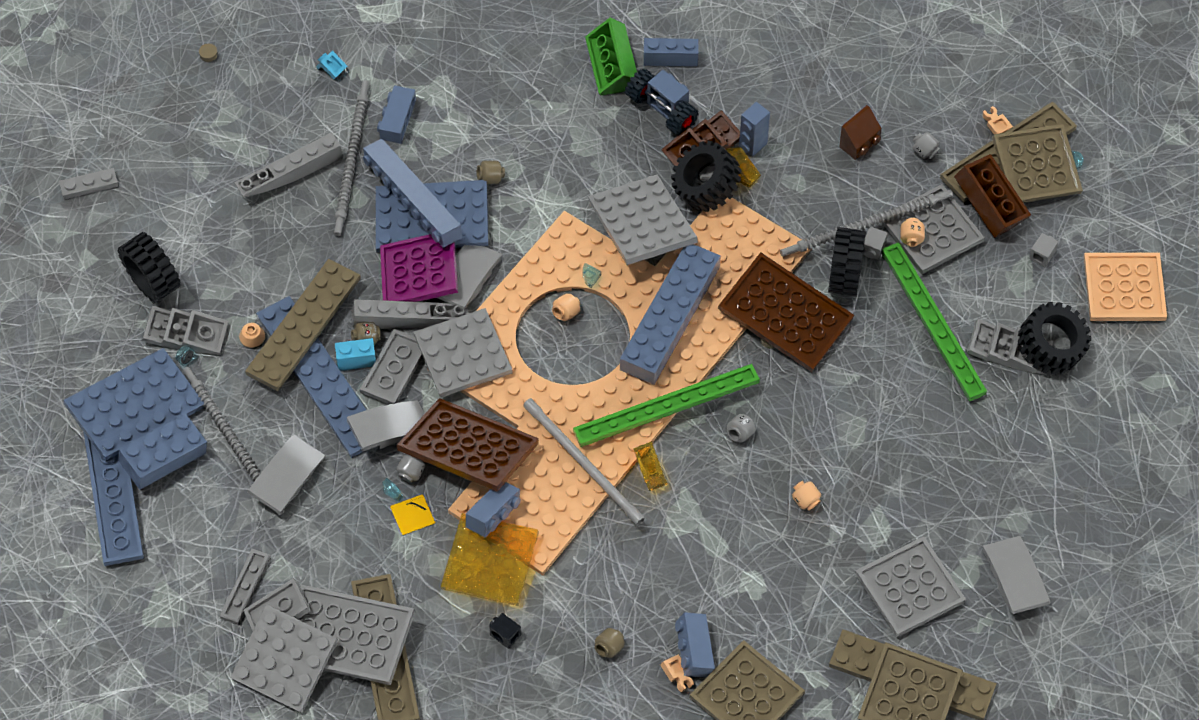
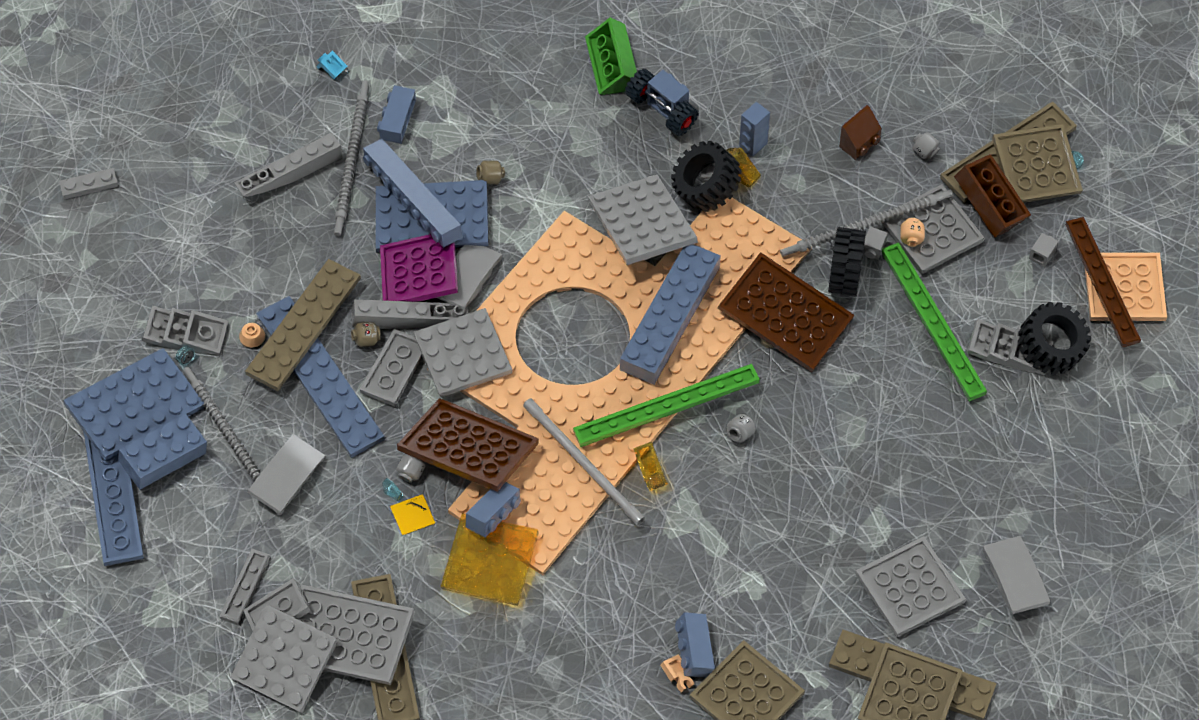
black tyre [117,232,181,303] -> none
dark tan tile [199,43,218,62] -> none
medium azure brick [335,338,376,371] -> none
light grey slope [347,400,425,452] -> none
black brick [489,613,521,649] -> none
light nougat head [552,293,580,321] -> none
clear light blue tile [582,263,601,288] -> none
dark tan head [595,628,625,658] -> none
sand blue brick [644,38,698,66] -> none
reddish brown slope [661,110,740,166] -> none
light nougat head [792,481,821,511] -> none
light nougat plate [982,106,1013,134] -> none
none -> reddish brown tile [1065,217,1141,348]

